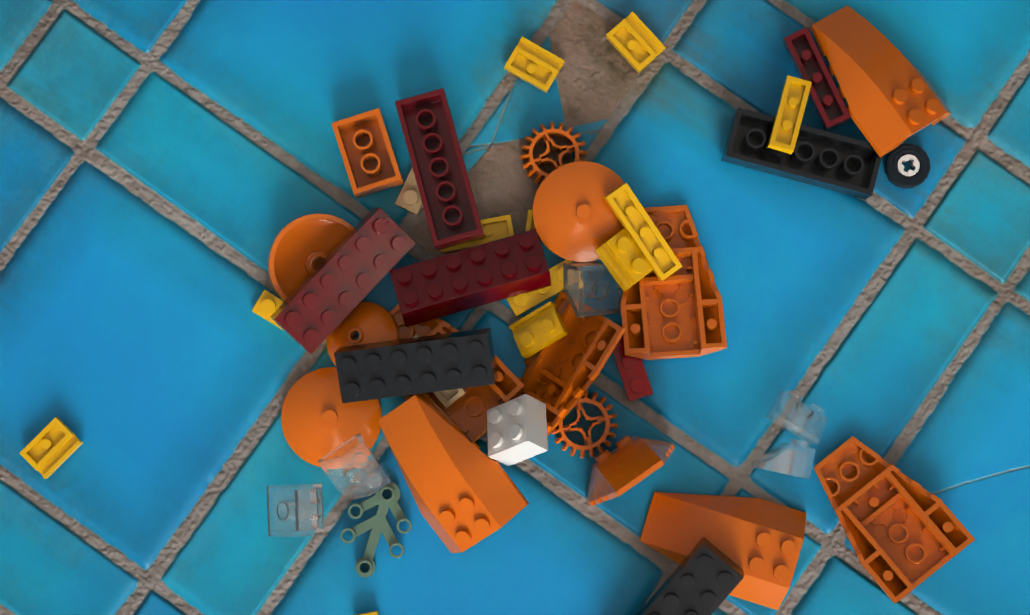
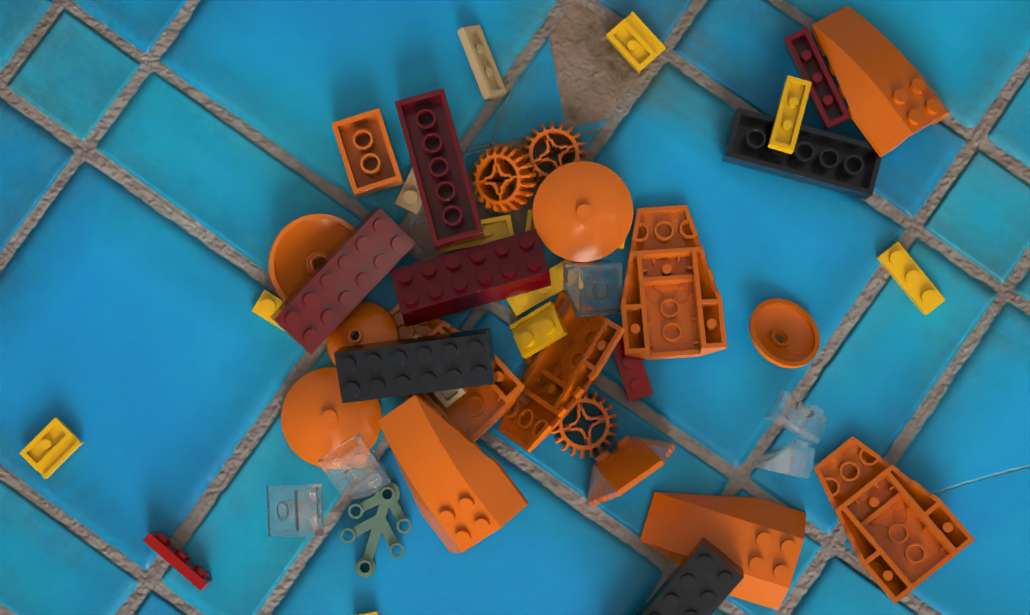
white brick [487,394,548,466] -> none
yellow plate [504,36,565,93] -> none
yellow plate [594,228,654,291] -> none
yellow plate [604,183,683,281] -> none
black bush [884,144,930,189] -> none
none -> red plate [143,531,212,591]
none -> tan plate [457,25,507,99]
none -> orange gear [470,145,537,213]
none -> orange dish [748,298,820,368]
none -> yellow plate [877,241,946,316]

